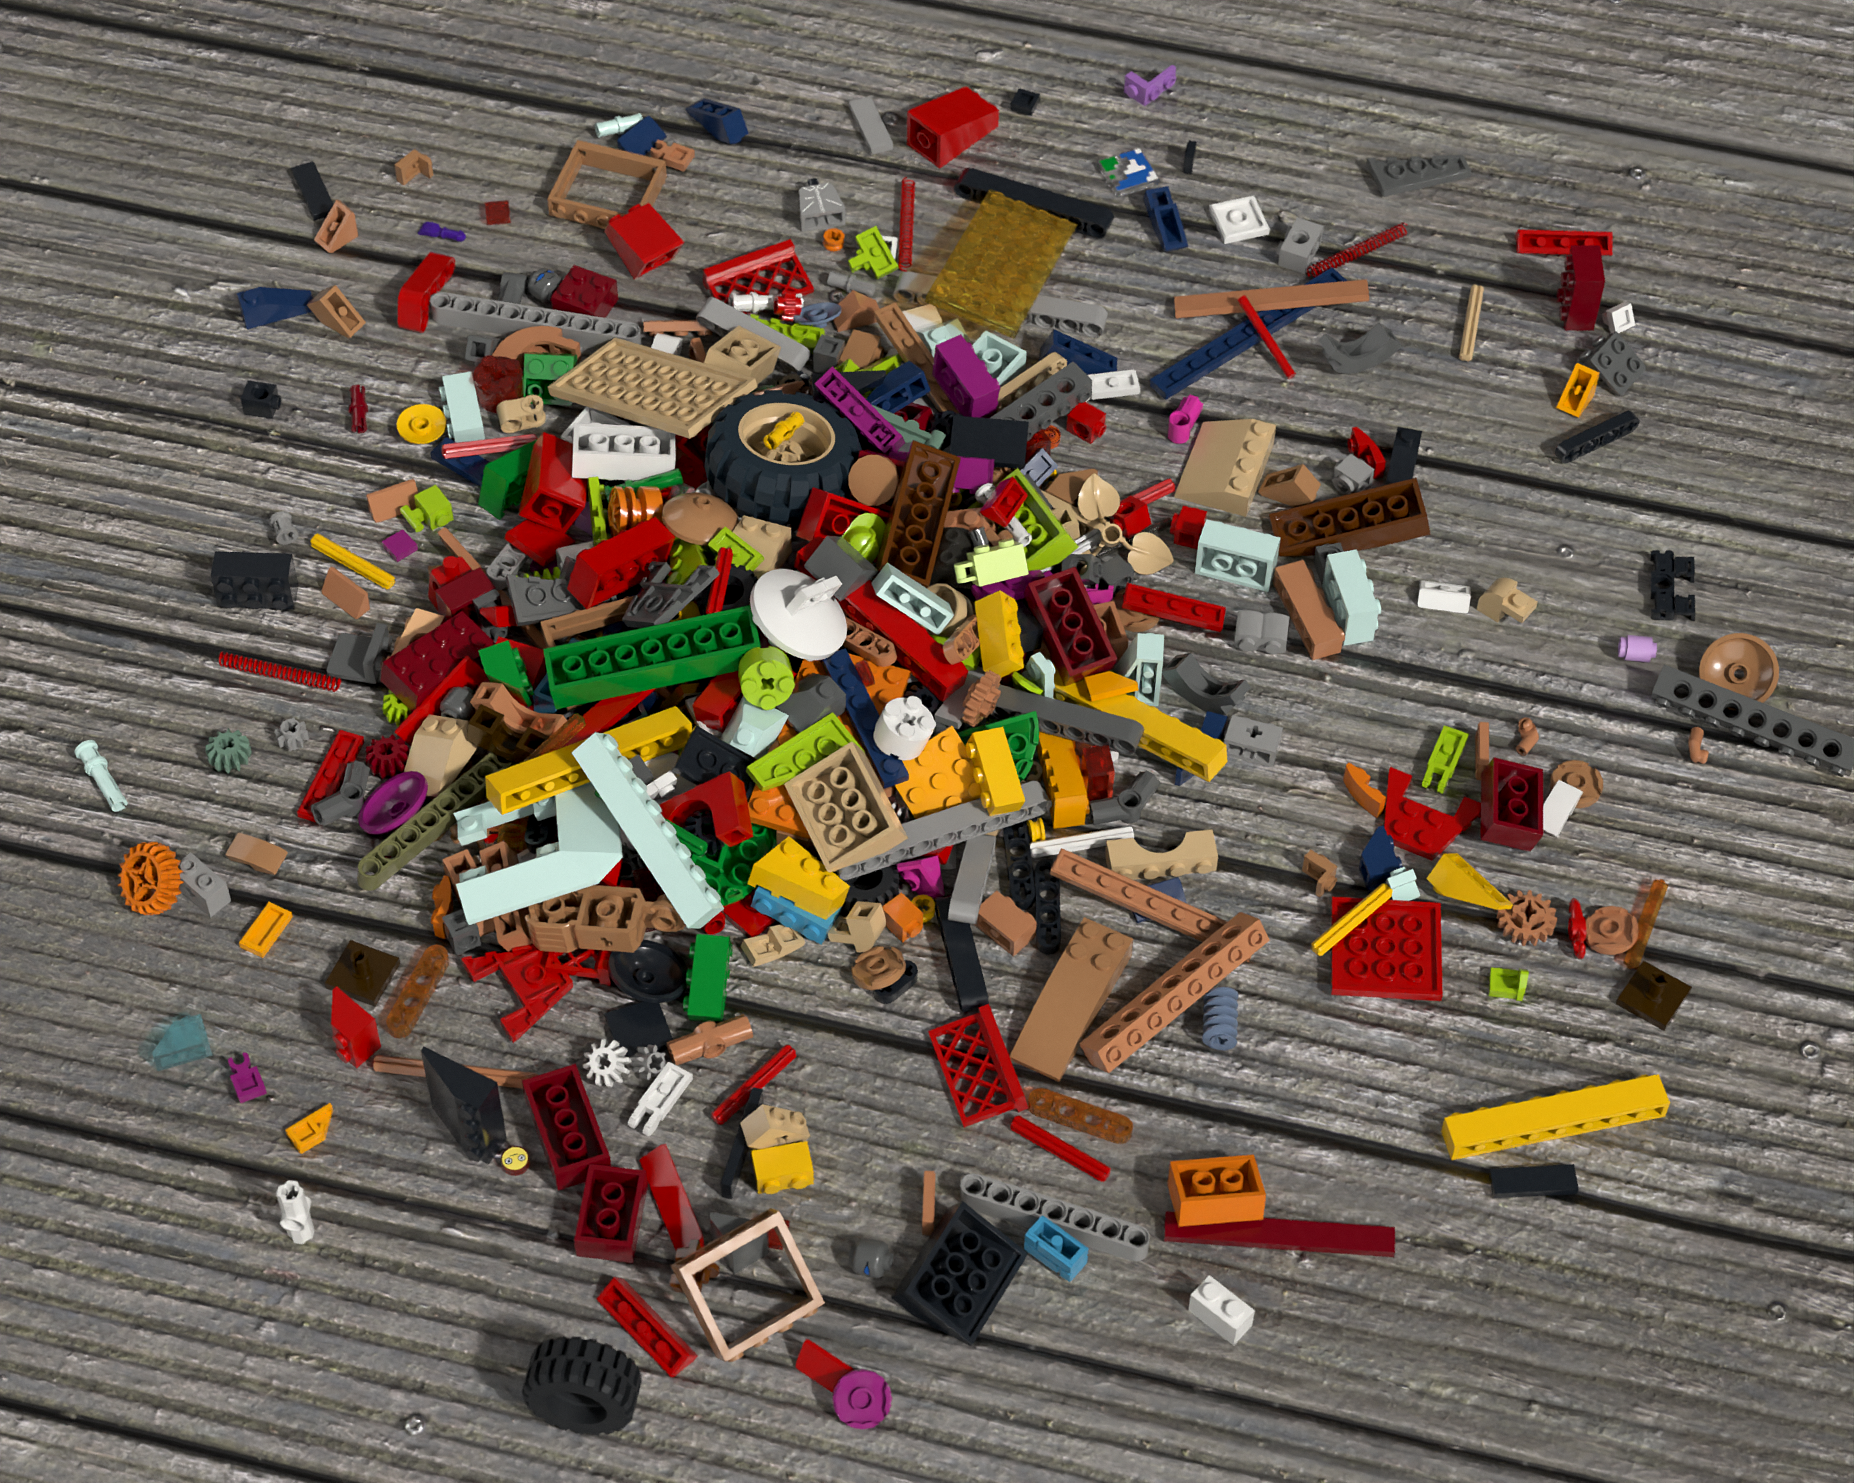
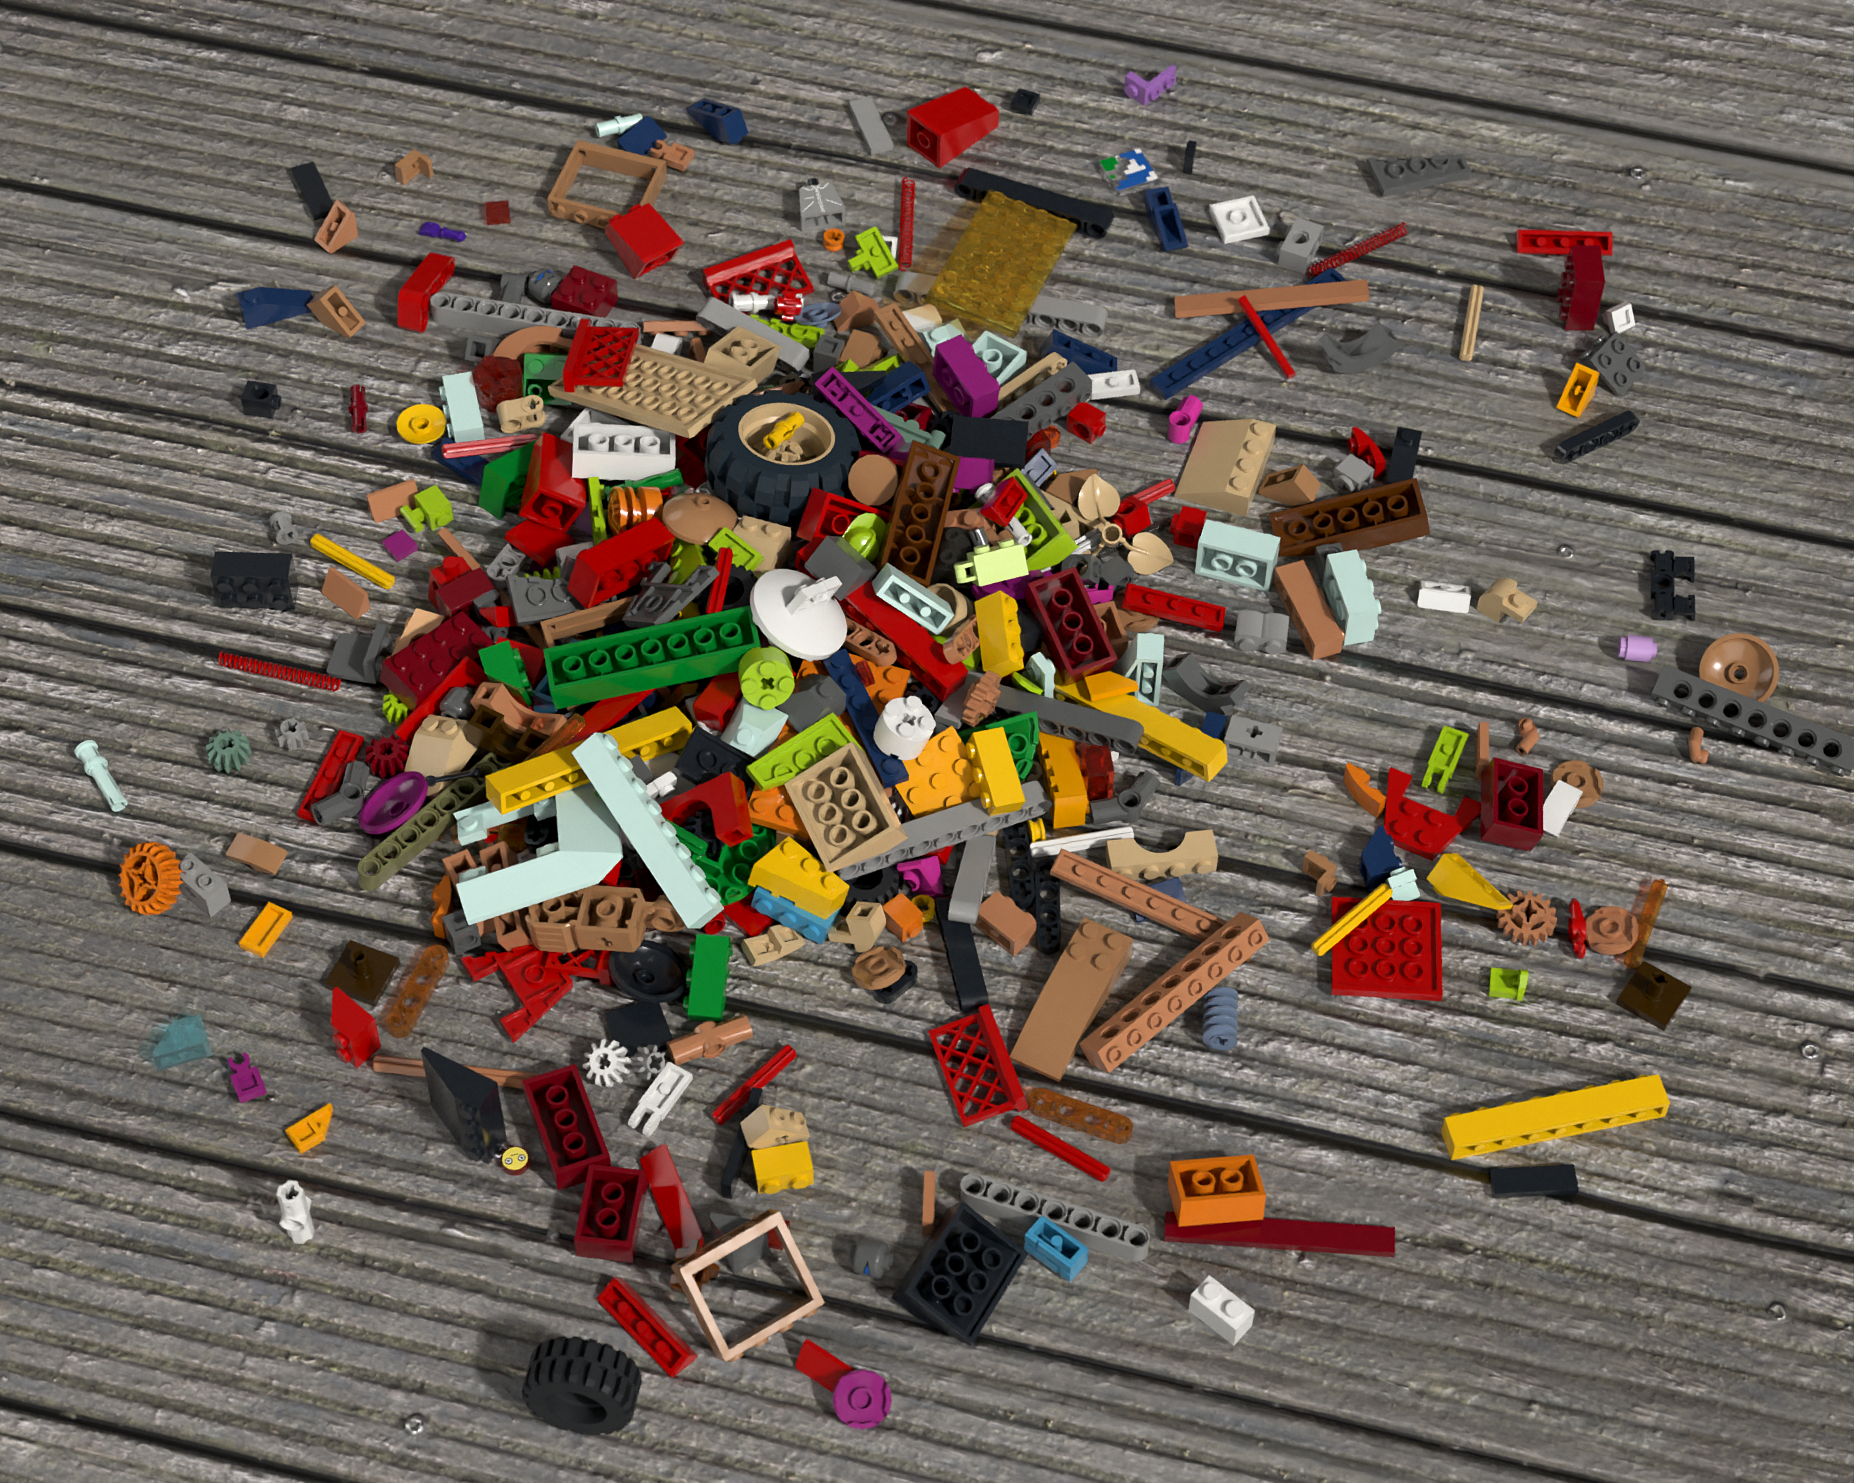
none -> black hinge [426,767,481,787]
none -> red fence [563,319,640,392]

